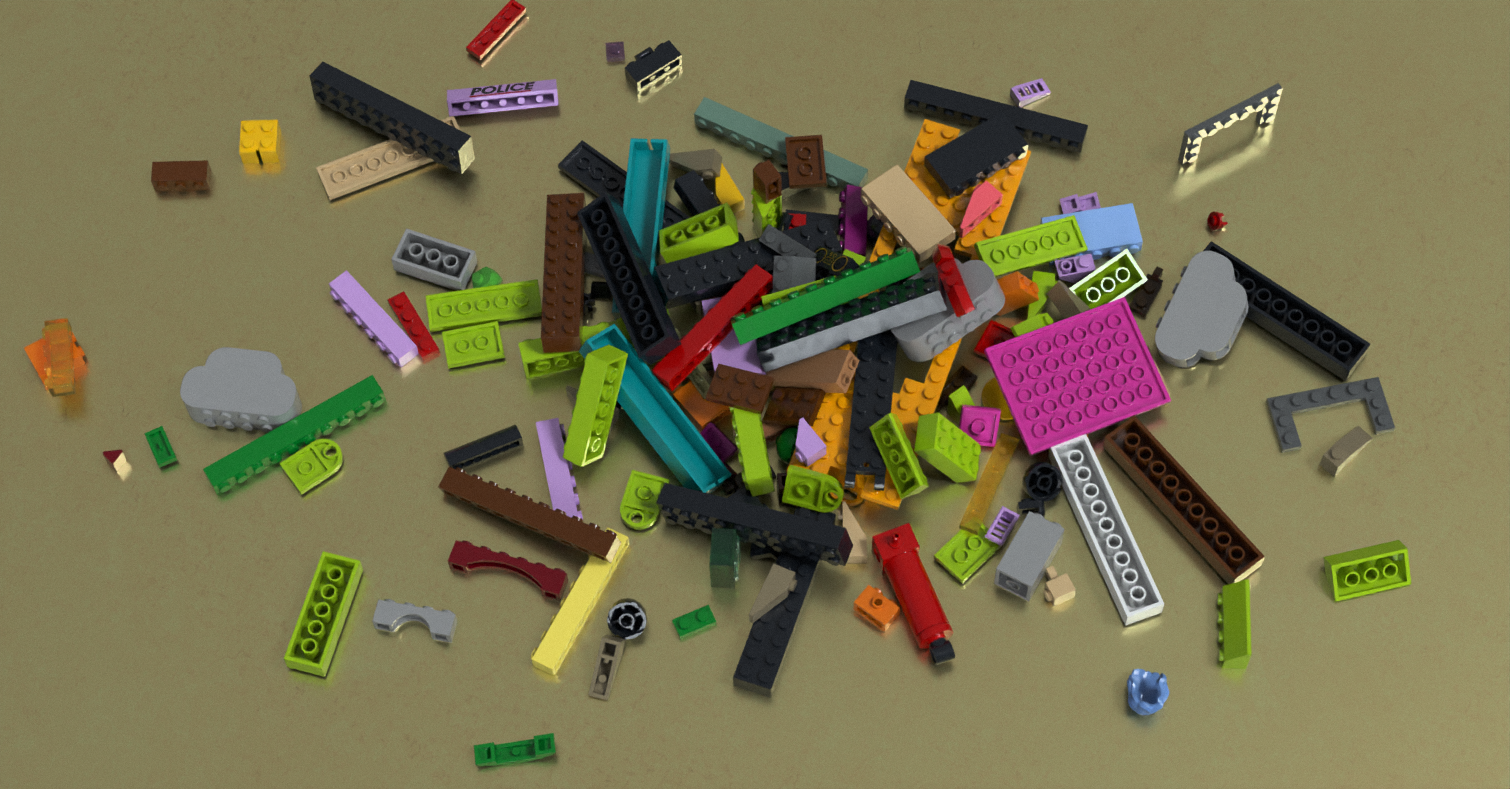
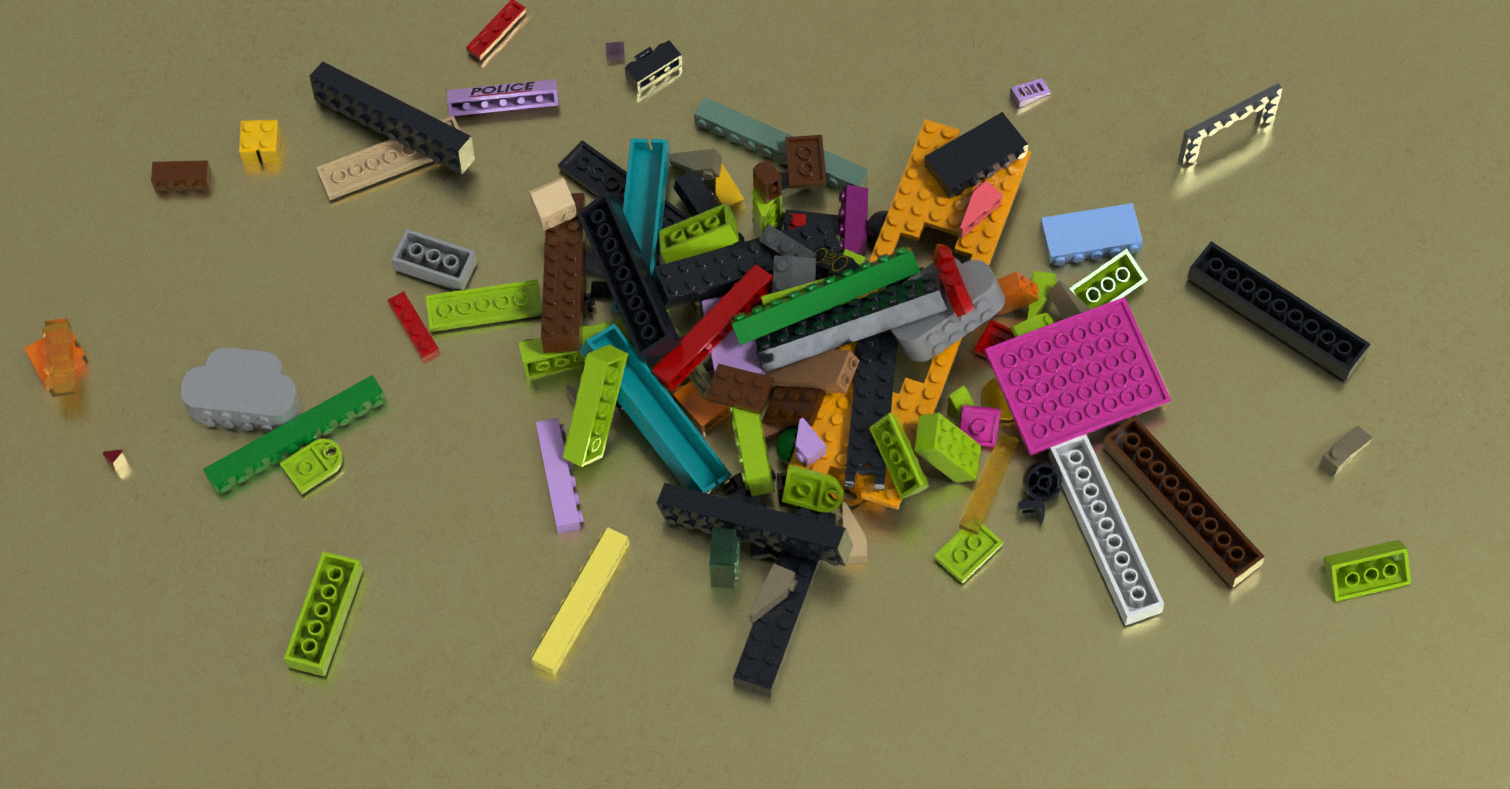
green plate [144,426,177,468] -> none
lavender brick [329,270,419,367] -> none
light grey arch [372,599,457,643] -> none
reddish brown brick [438,467,621,563] -> none
lime plate [442,321,505,368] -> none
black brick [443,425,524,469] -> none
dark red arch [448,540,568,602] -> none
bright green plate [472,267,503,288] -> none
green slope [474,733,556,766] -> none
dark tan slope [588,635,626,700] -> none
black cylinder [607,598,647,640] -> none
lime plate [620,470,670,530] -> none
green plate [672,605,717,639] -> none
magenta bracket [700,422,738,478] -> none
orange brick [854,585,900,632] -> none
tan brick [861,164,956,263] -> none
red piece [871,523,955,666] -> none
black brick [904,80,1088,153] -> none
dark brown hinge [935,365,977,412] -> none
lime plate [974,215,1088,277] -> none
lavender slope [985,506,1020,546] -> none
light grey brick [994,511,1065,601] -> none
tan brick [1043,566,1076,606] -> none
lavender slope [1054,254,1096,284] -> none
lavender slope [1059,192,1101,214] -> none
medium blue hair [1127,669,1169,715] -> none
dark brown hinge [1129,267,1164,317] -> none
light grey brick [1155,251,1248,368] -> none
red plate [1207,212,1228,230] -> none
lime slope [1217,579,1252,669] -> none
dark grey plate [1266,377,1395,453] -> none
none -> tan slope [529,177,577,231]

